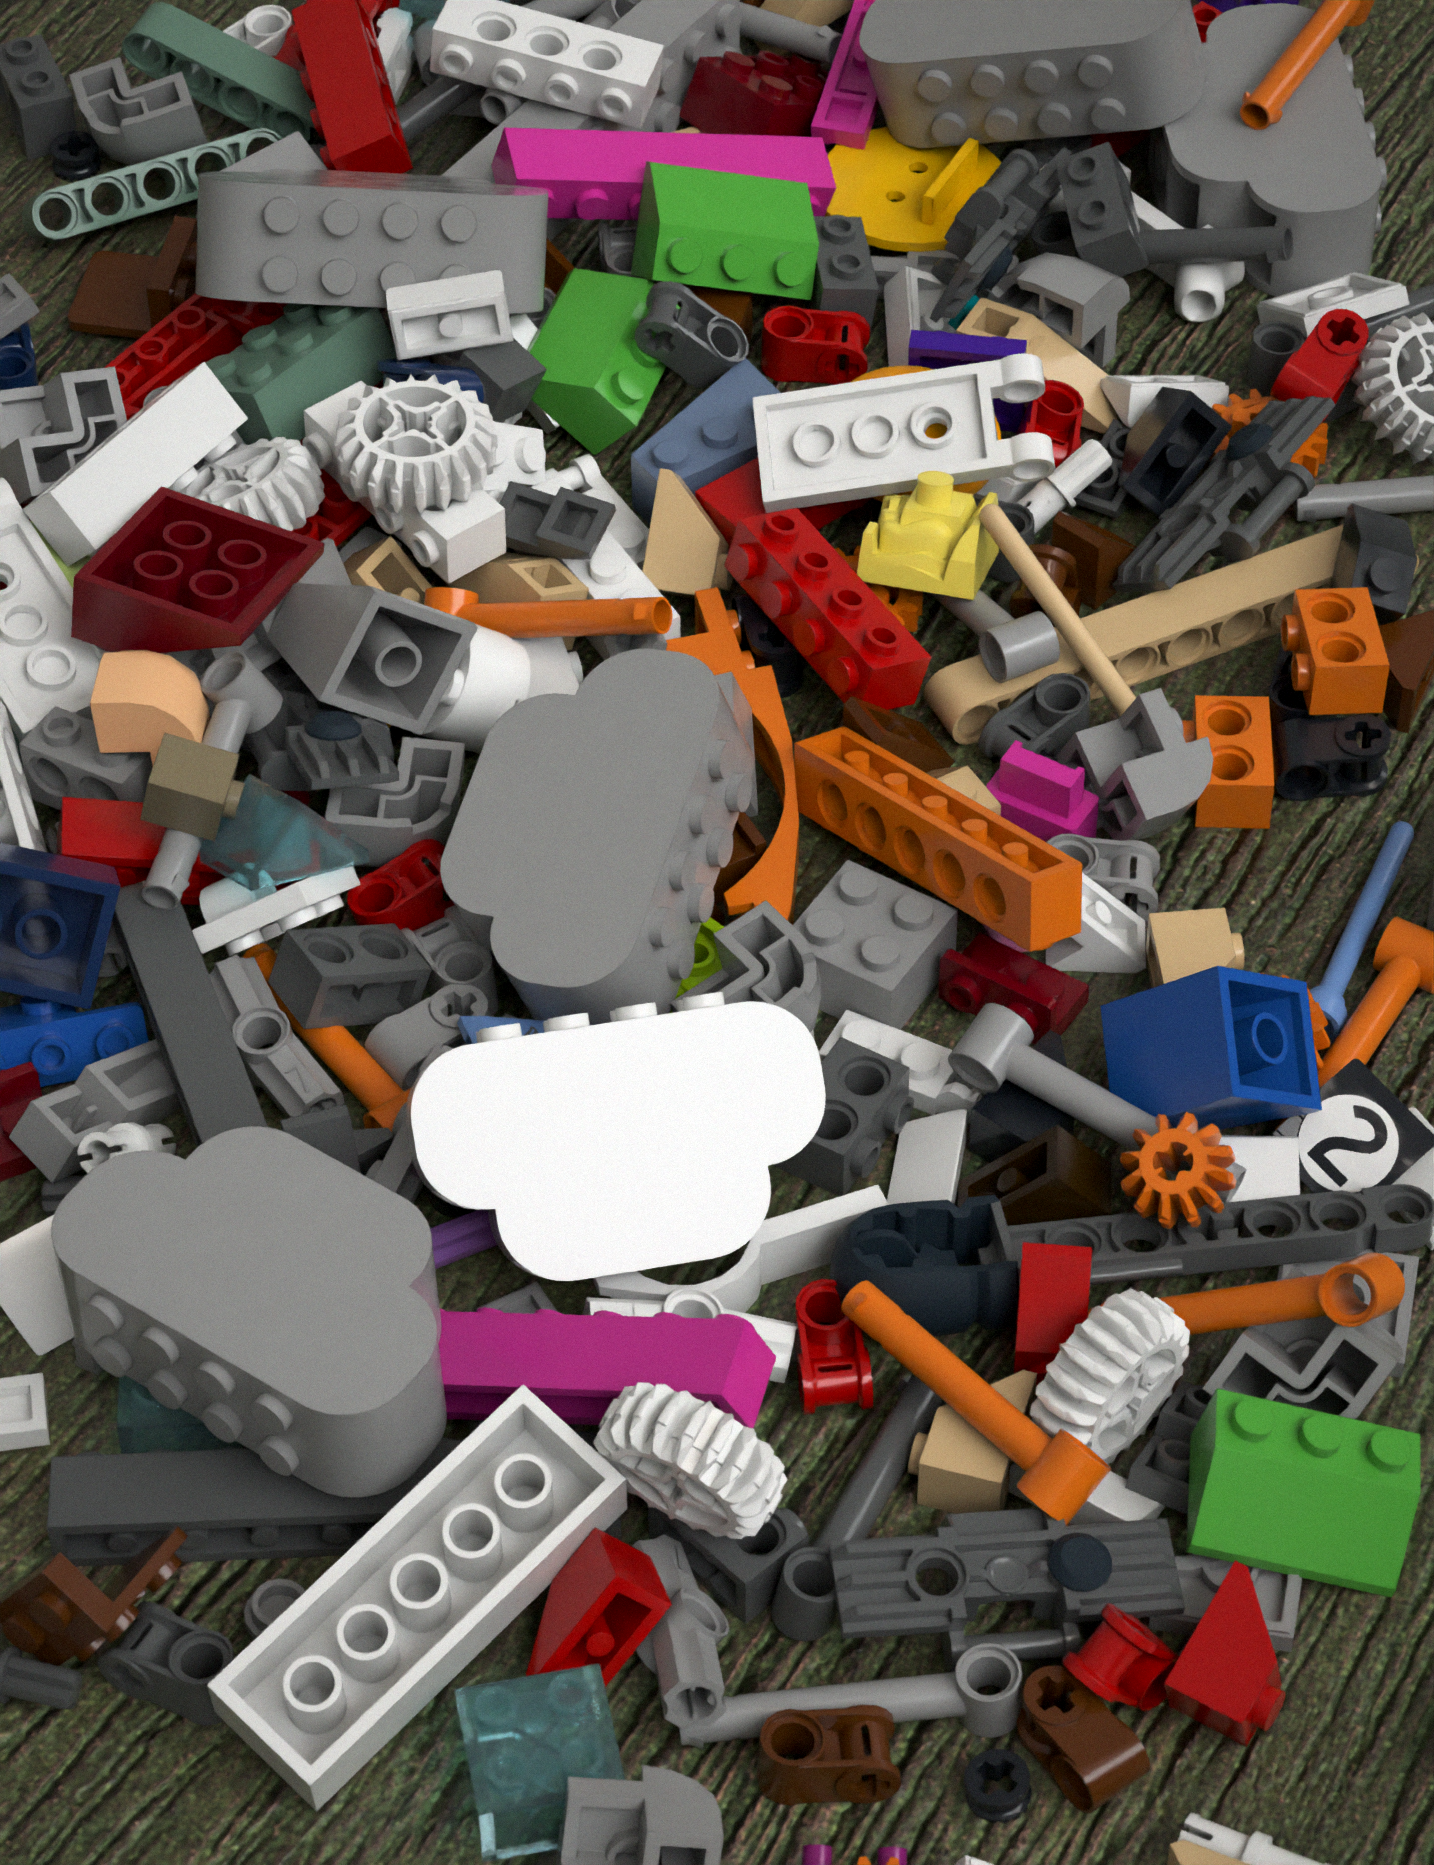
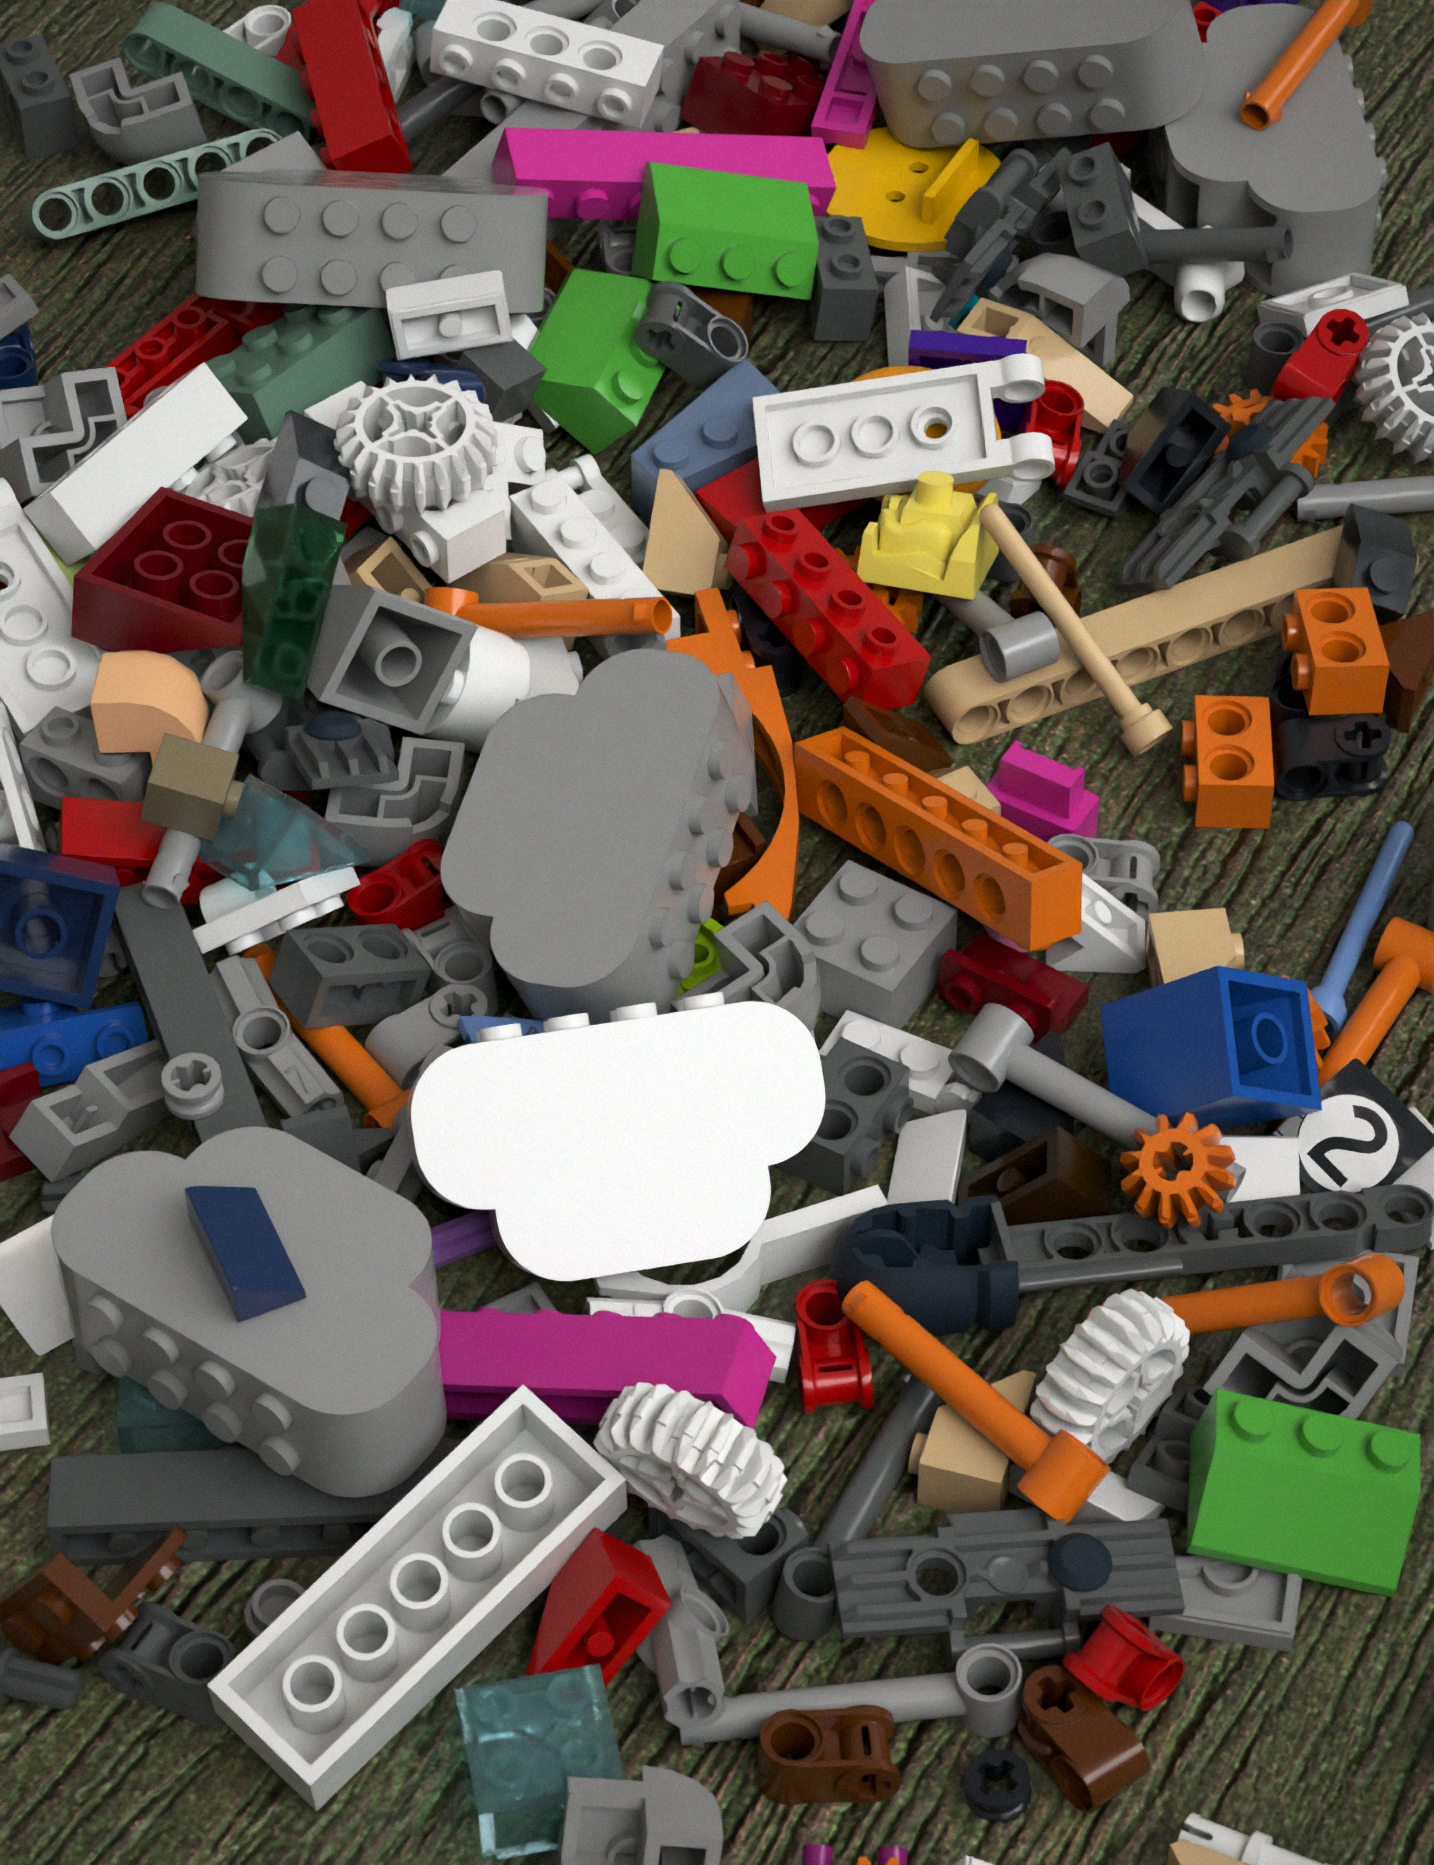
black bush [50,131,102,182] -> none
reddish brown bracket [67,216,197,338] -> none
white pin [78,1122,176,1173] -> none
dark grey slope [499,481,616,560] -> none
red piece [760,306,871,385] -> none
dark grey piece [978,673,1090,762] -> none
red slope [1014,1242,1092,1386] -> none
white axle [1016,439,1113,534] -> none
reddish brown slope [1052,511,1137,610] -> none
light grey brick [1056,688,1213,841] -> none
white slope [1100,375,1229,428] -> none
red slope [1164,1560,1286,1747] -> none
none -> light grey bush [161,1052,225,1120]
none -> dark blue slope [185,1186,306,1323]
none -> clear green slope [242,503,348,703]
none -> slope [252,410,352,541]

